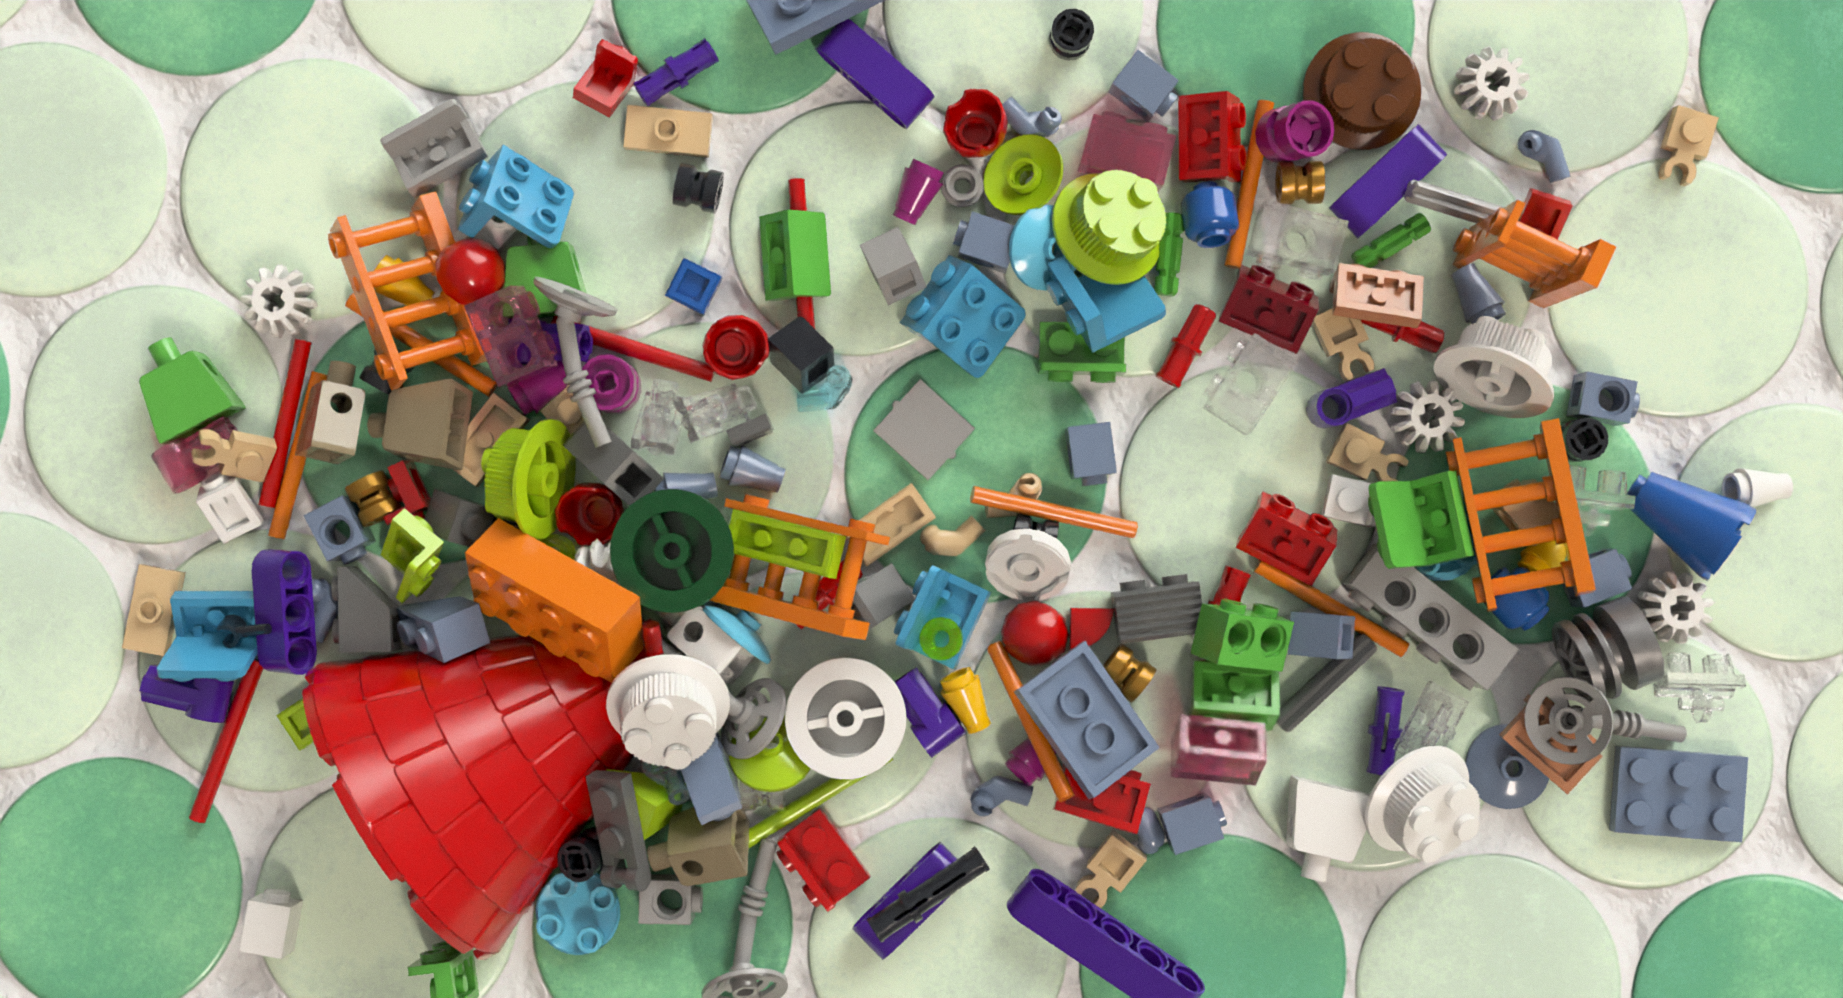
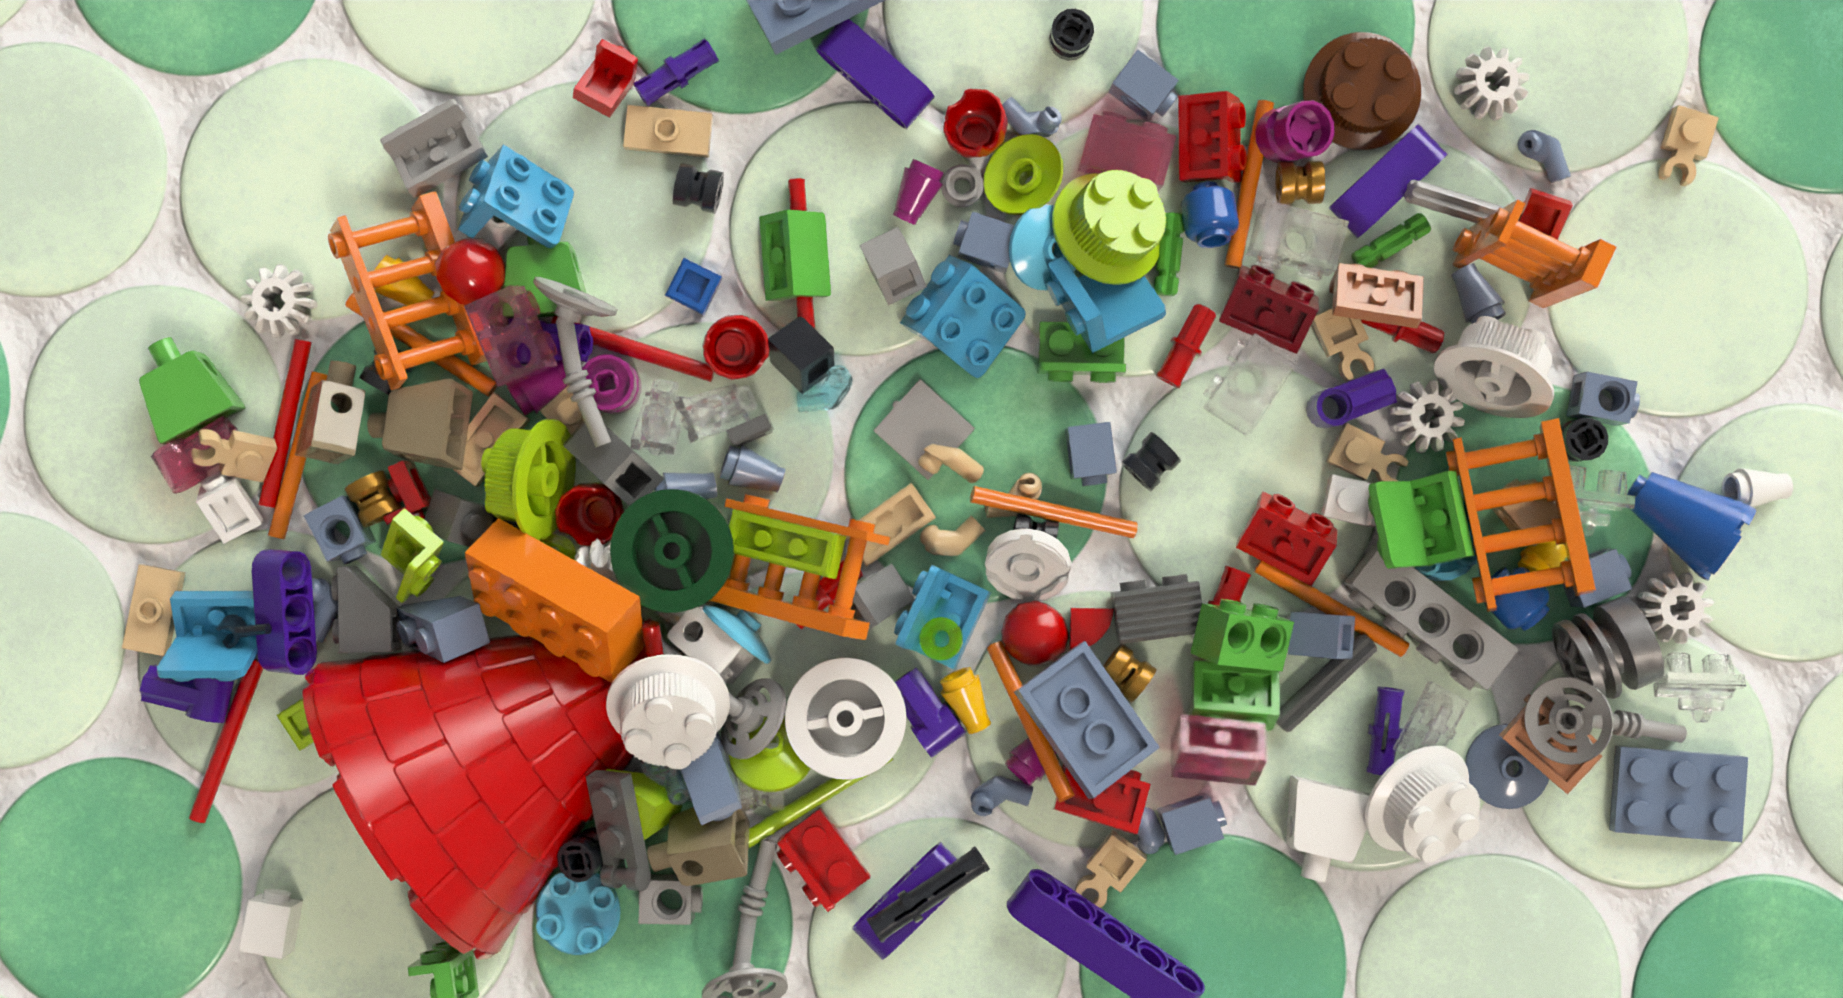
none -> tan arm [918,444,984,483]
none -> black wheel [1121,432,1181,492]

